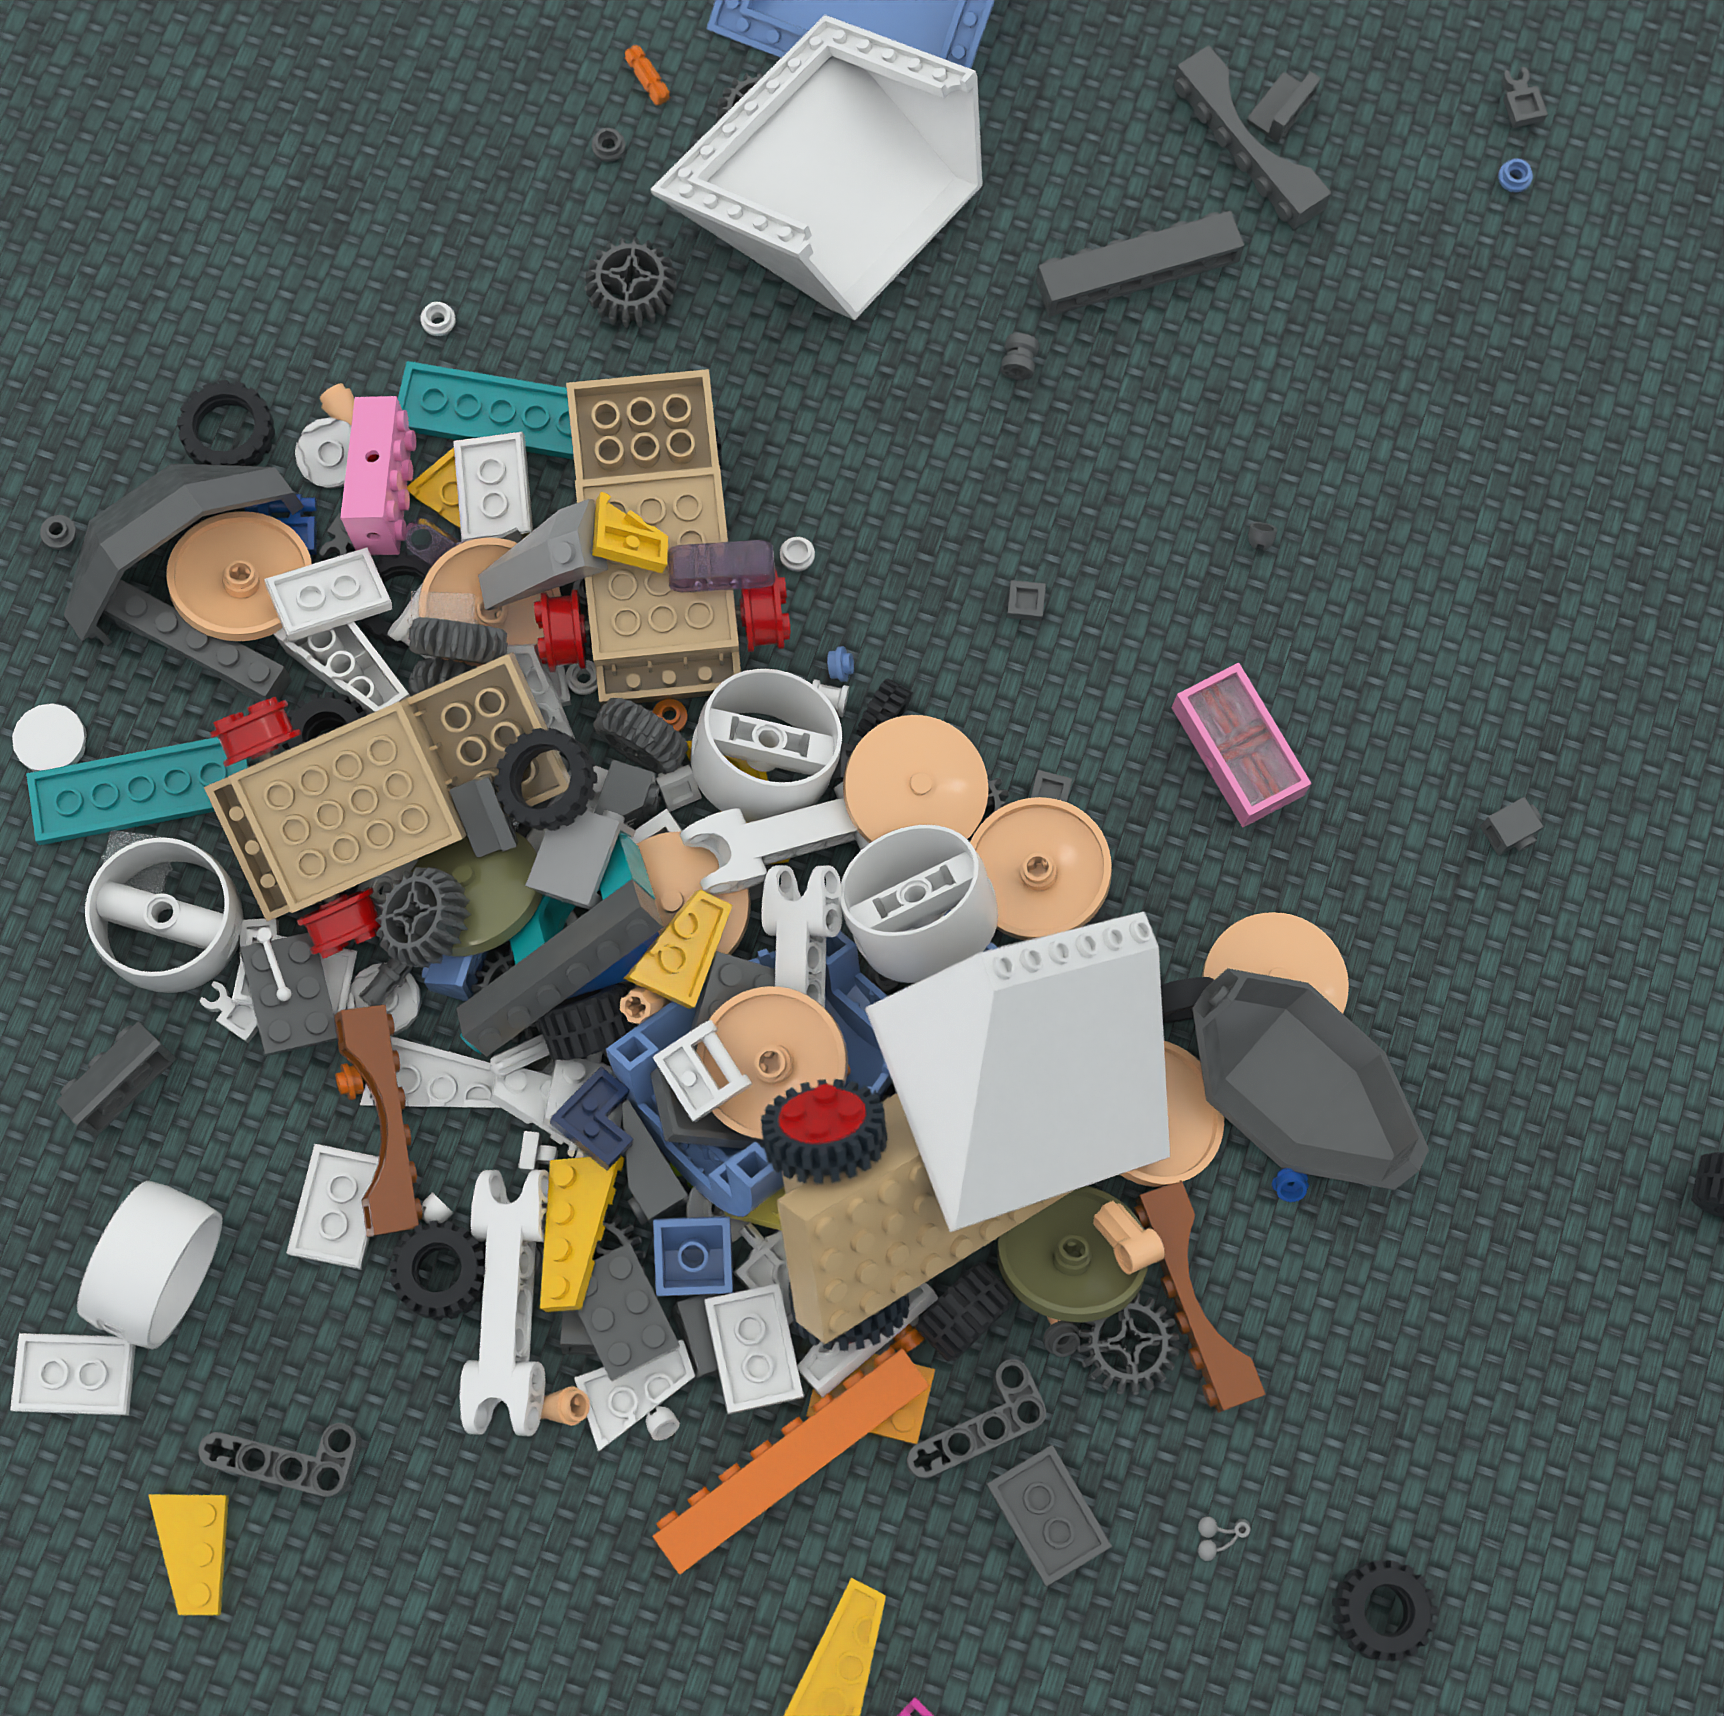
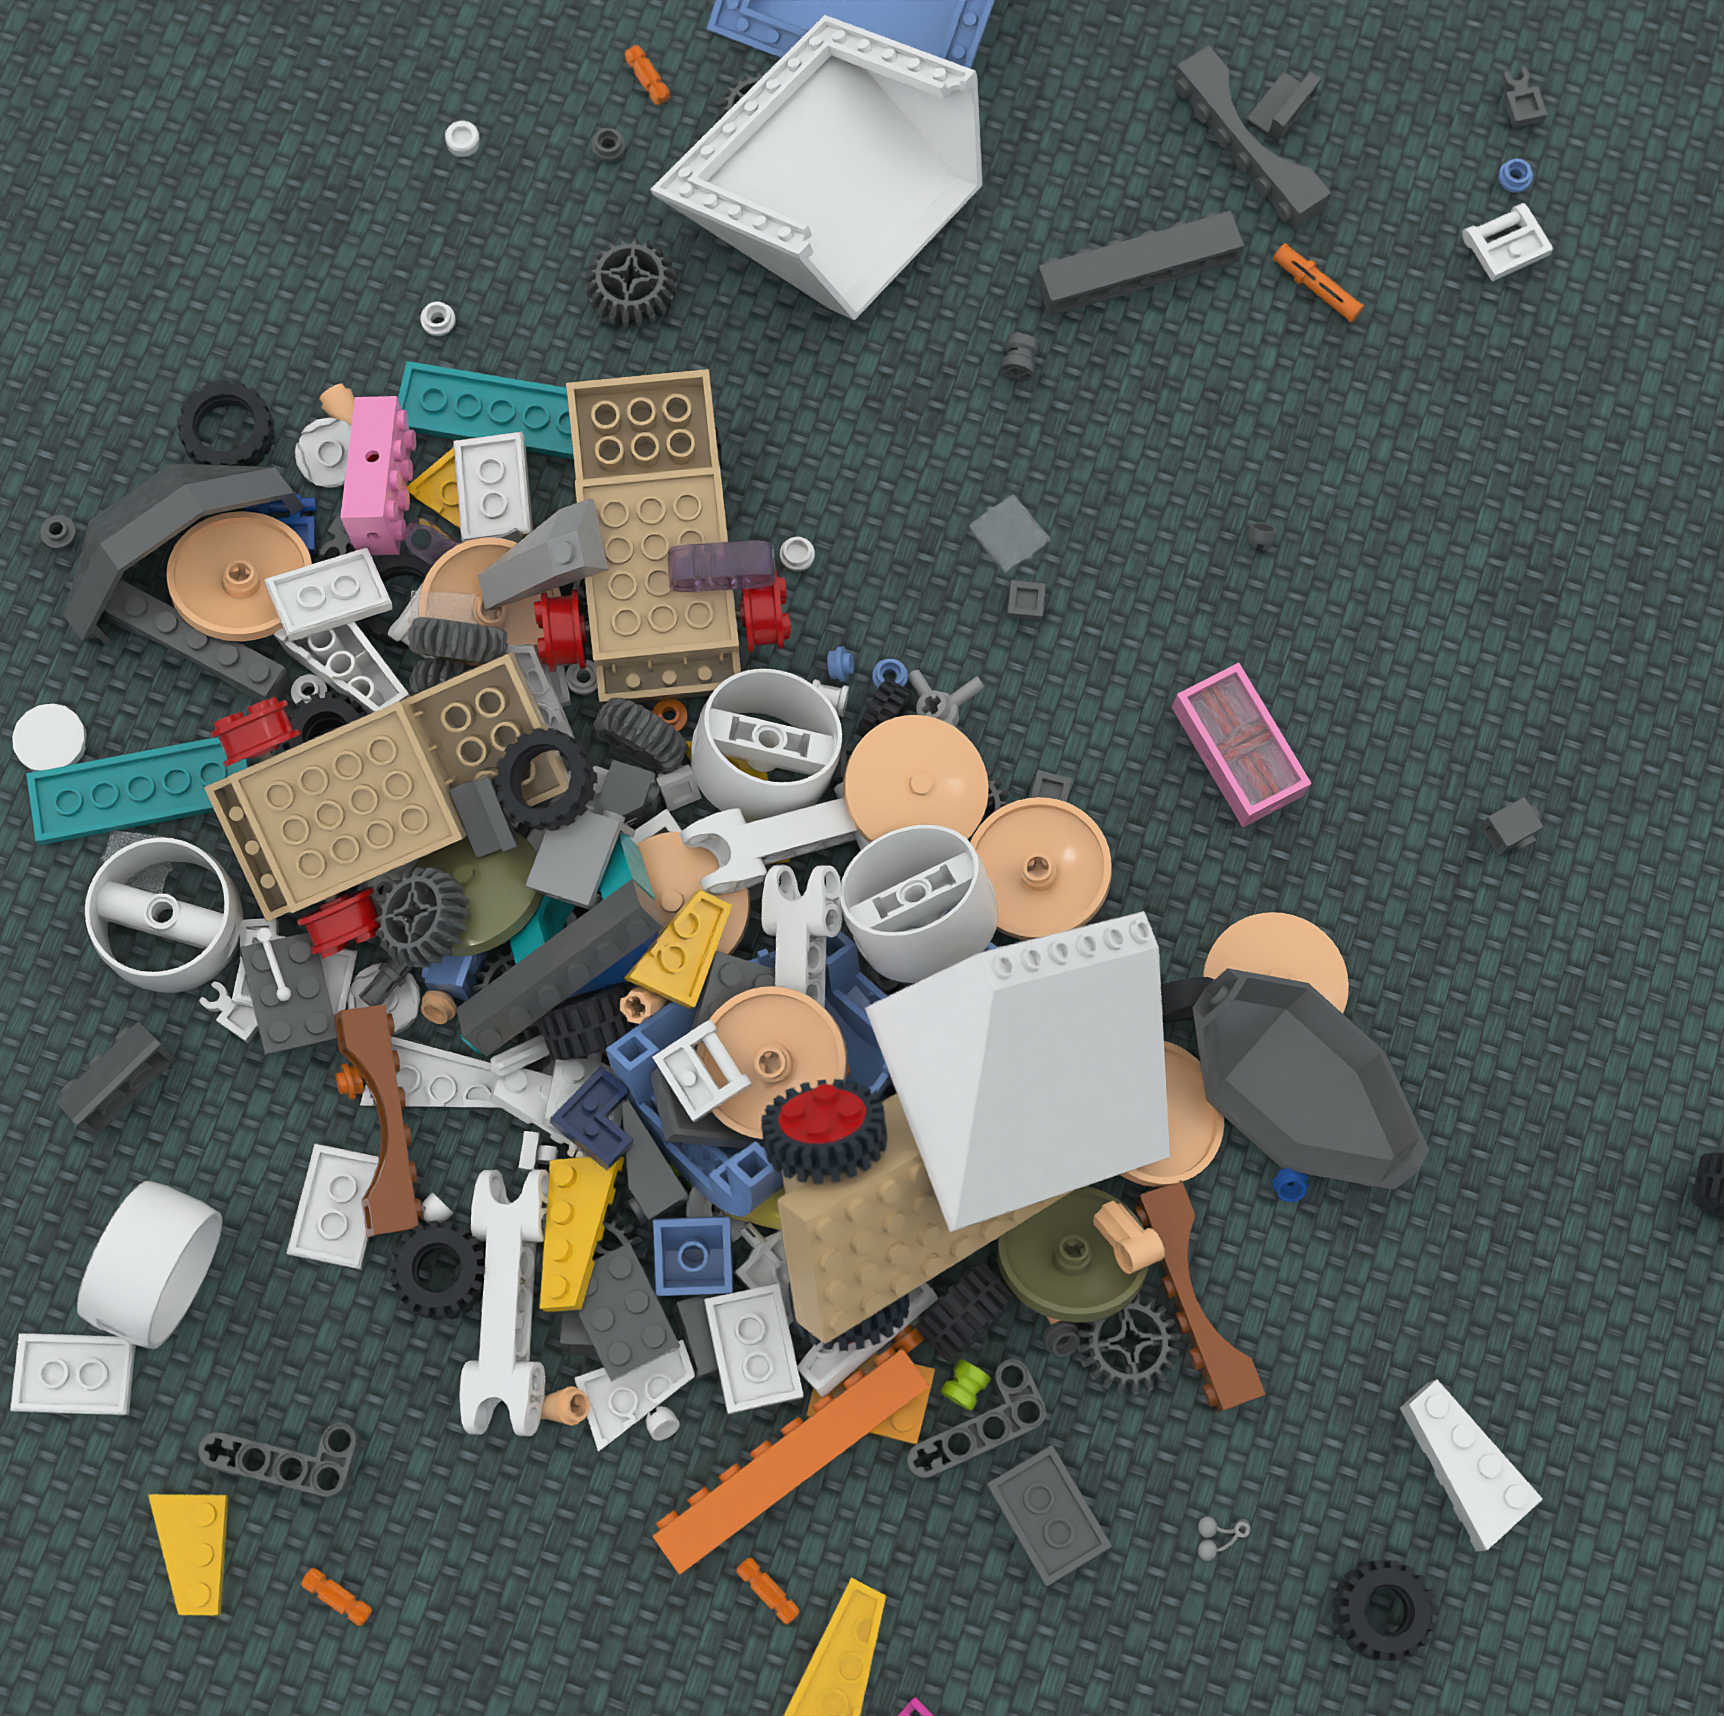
yellow wing [592,492,668,573] -> none
none -> white plate [291,674,328,705]
none -> orange axle [301,1568,372,1626]
none -> light nougat plate [421,990,457,1024]
none -> white tile [445,121,480,157]
none -> orange axle [736,1557,800,1624]
none -> medium blue plate [872,659,908,689]
none -> light grey bar [908,670,986,728]
none -> lime wheel [940,1359,992,1412]
none -> clear piece [968,494,1051,573]
none -> orange pin [1272,243,1365,323]
none -> white wedge [1400,1380,1542,1552]
none -> white plate [1462,203,1553,281]

